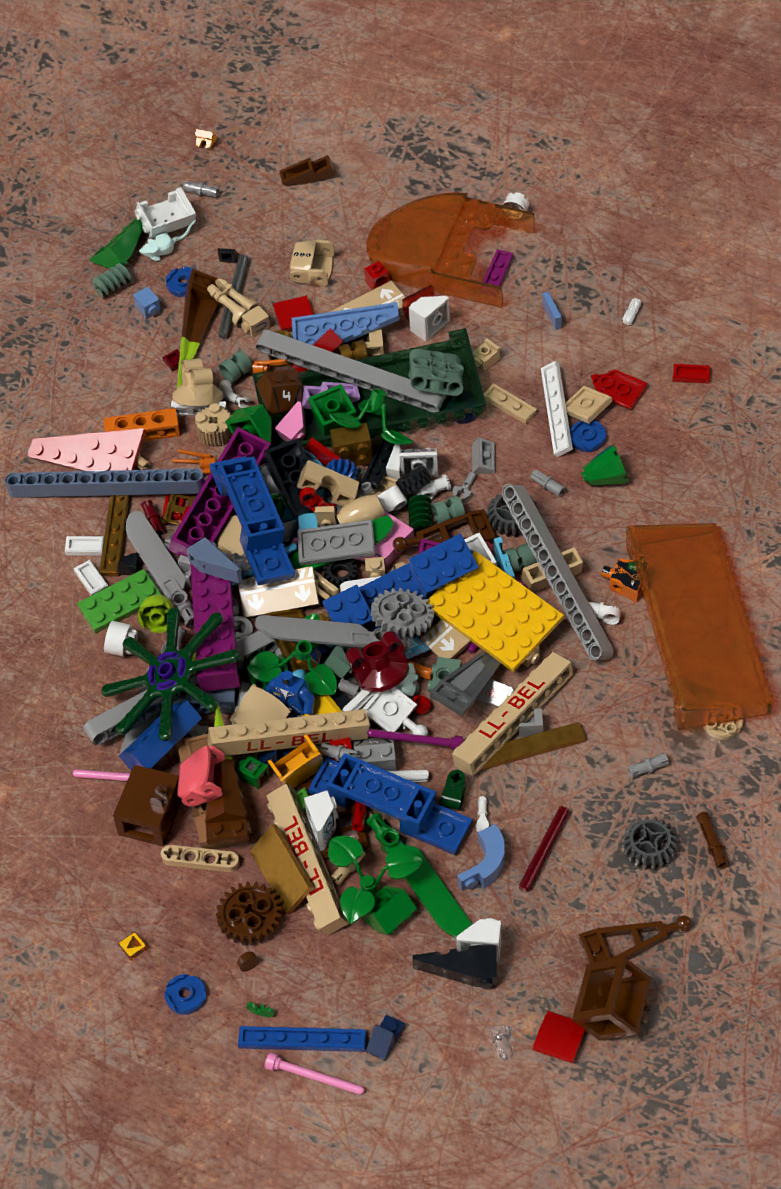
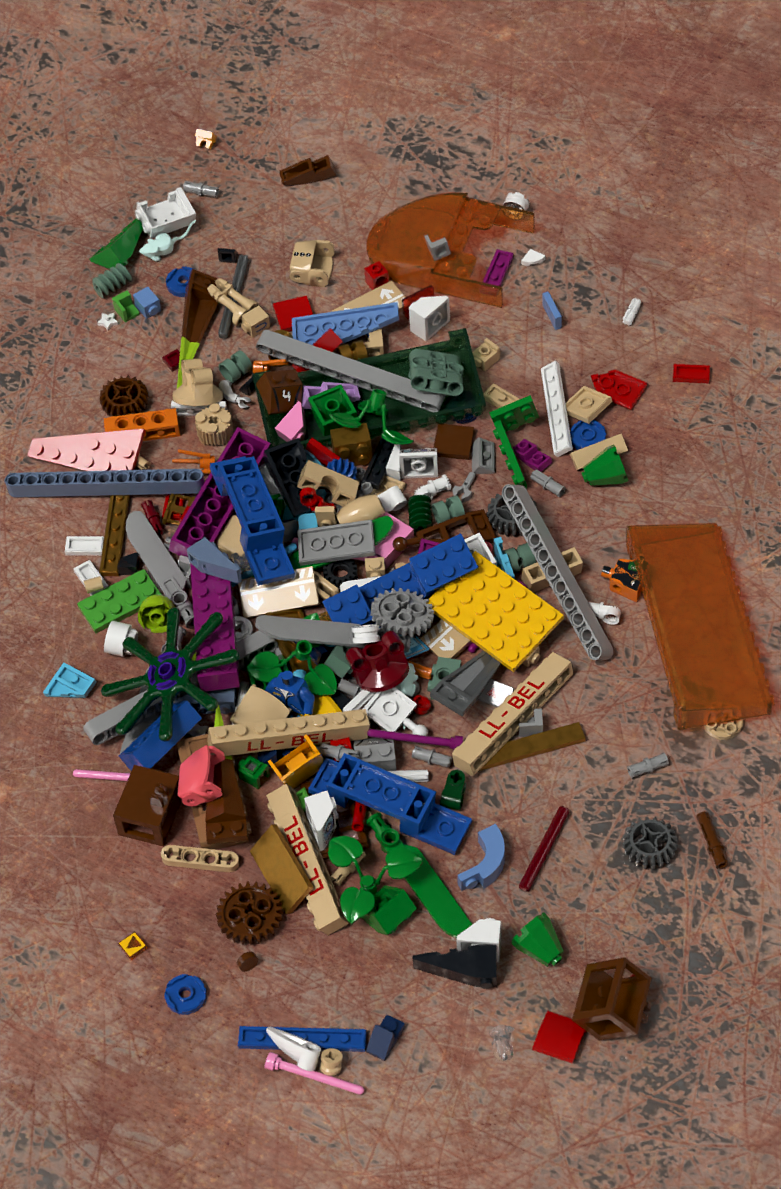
green slope [225,404,271,445] -> none
green piece [246,1002,276,1018] -> none
black tyre [396,466,432,496] -> none
white piece [476,796,489,832] -> none
reddish brown plate [579,915,692,964] -> none
none -> medium azure wing [43,662,96,698]
none -> tan hinge [84,576,104,593]
none -> white piece [97,313,118,331]
none -> reddish brown gear [99,375,149,416]
none -> bright green panel [112,290,139,322]
none -> black slope [239,372,259,396]
none -> white piece [266,1026,321,1071]
none -> tan wheel [320,1048,342,1076]
none -> white wheel [351,624,380,644]
none -> light grey axle [412,746,452,767]
none -> light grey panel [424,235,451,261]
none -> reddish brown tile [433,423,474,460]
none -> green bracket [489,395,540,489]
none -> green cone [511,913,564,966]
none -> magenta slope [512,439,552,472]
none -> white tile [521,249,546,266]
none -> tan tile [570,434,628,471]

